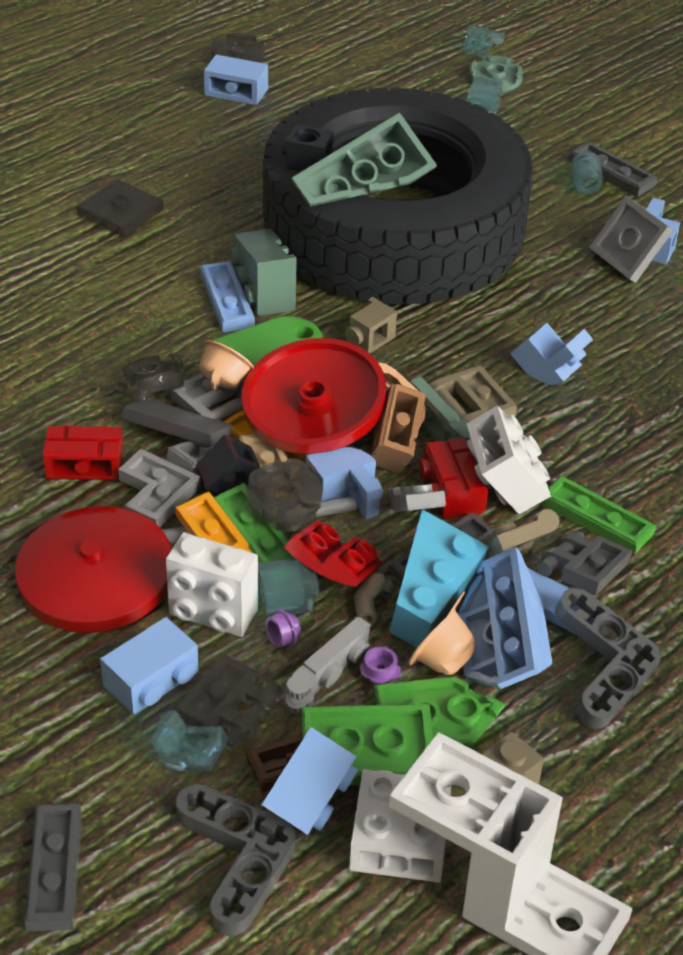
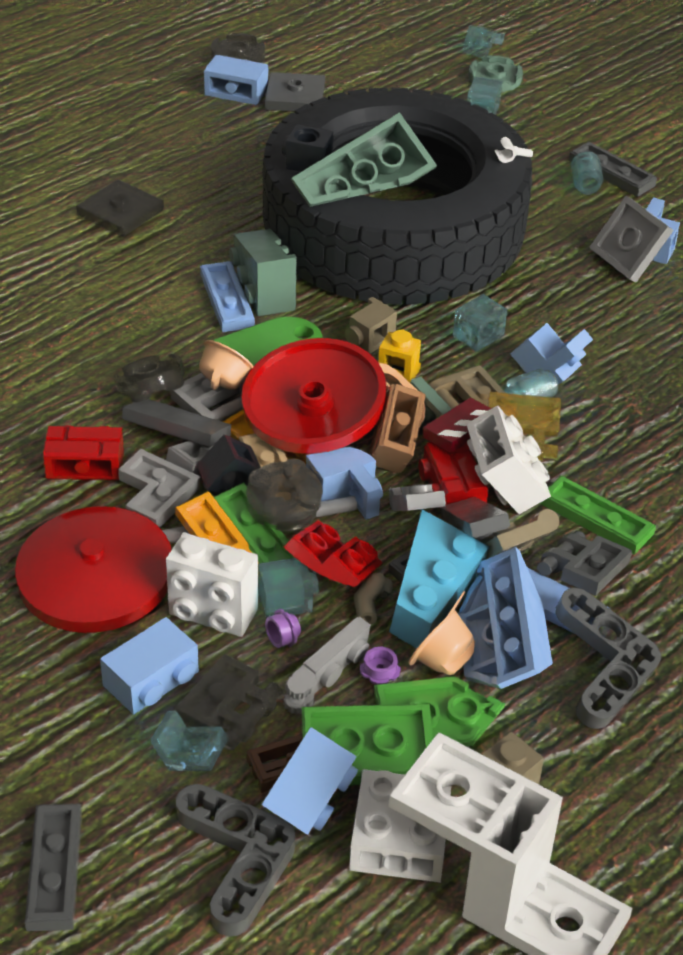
none -> dark grey plate [265,72,326,111]
none -> yellow brick [378,330,421,383]
none -> dark red tile [423,397,492,453]
none -> tile [439,497,510,538]
none -> clear light blue brick [453,294,507,352]
none -> clear yellow plate [488,392,561,462]
none -> white hand [495,137,533,163]
none -> clear light blue brick [504,369,558,412]

